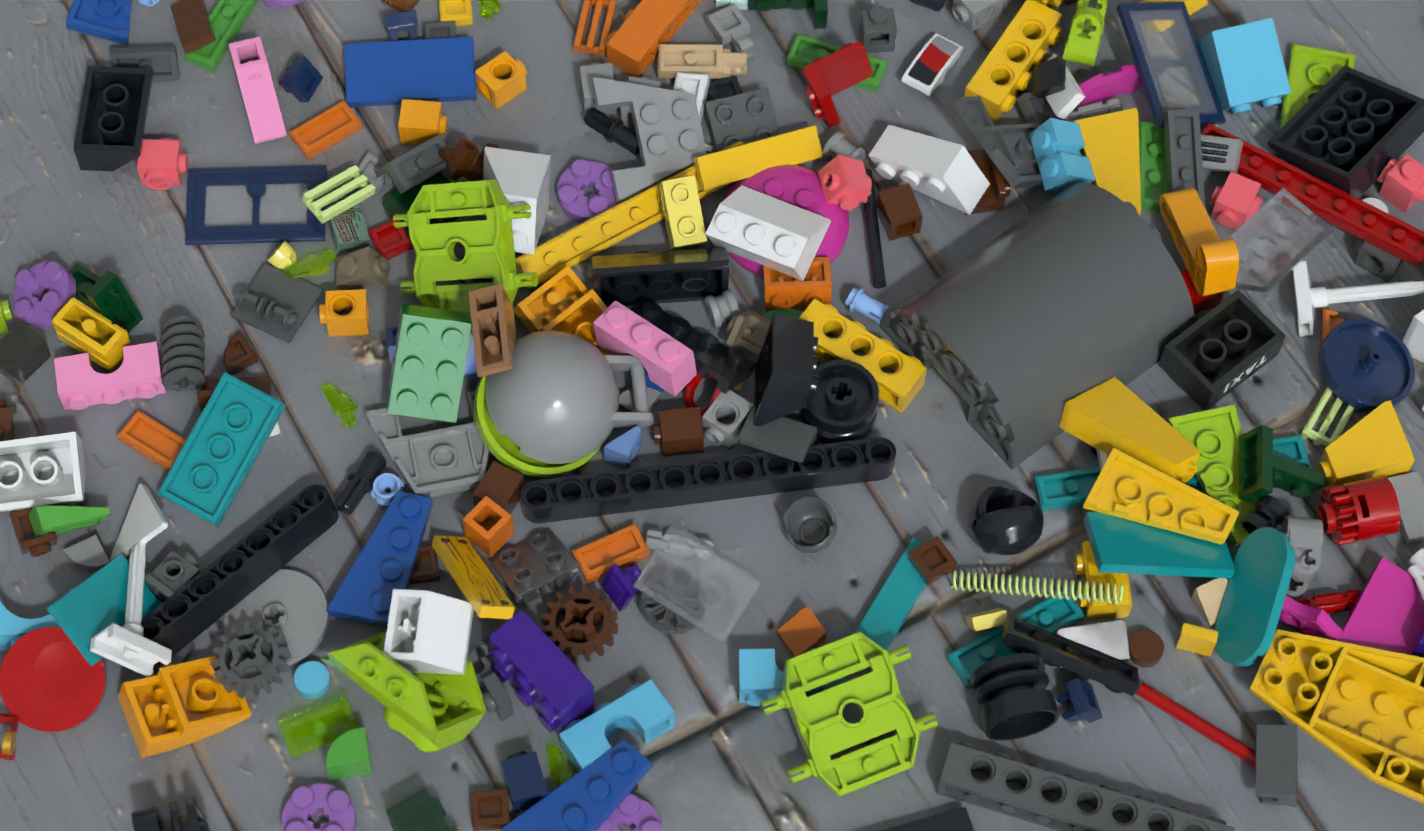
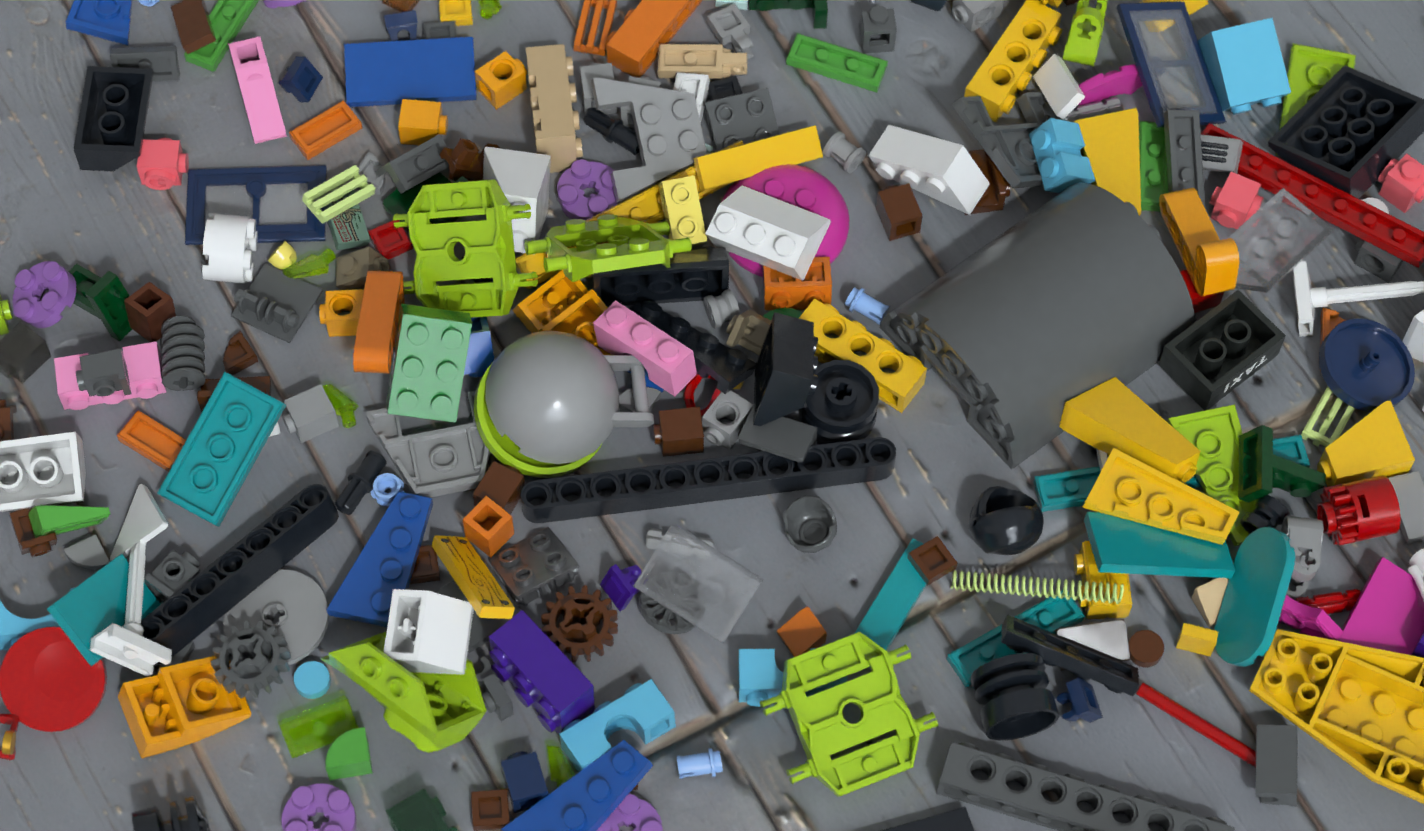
yellow brick [52,297,131,372] -> none
medium nougat slope [468,283,516,377] -> none
orange tile [572,523,650,584] -> none
medium blue slope [604,426,642,469] -> none
red bracket [802,41,873,129] -> none
coral brick [818,154,872,211] -> none
black bar [863,169,886,289] -> none
slope [901,33,964,96] -> none
light yellow tile [965,608,1007,631] -> none
black tile [1033,56,1066,99] -> none
none -> dark grey brick [76,348,132,397]
none -> copper brick [124,282,176,342]
none -> white brick [202,213,258,283]
none -> light grey brick [282,384,339,443]
none -> orange beam [353,270,405,374]
none -> lime piece [524,214,692,282]
none -> tan wedge [526,44,583,173]
none -> light blue pin [676,748,723,779]

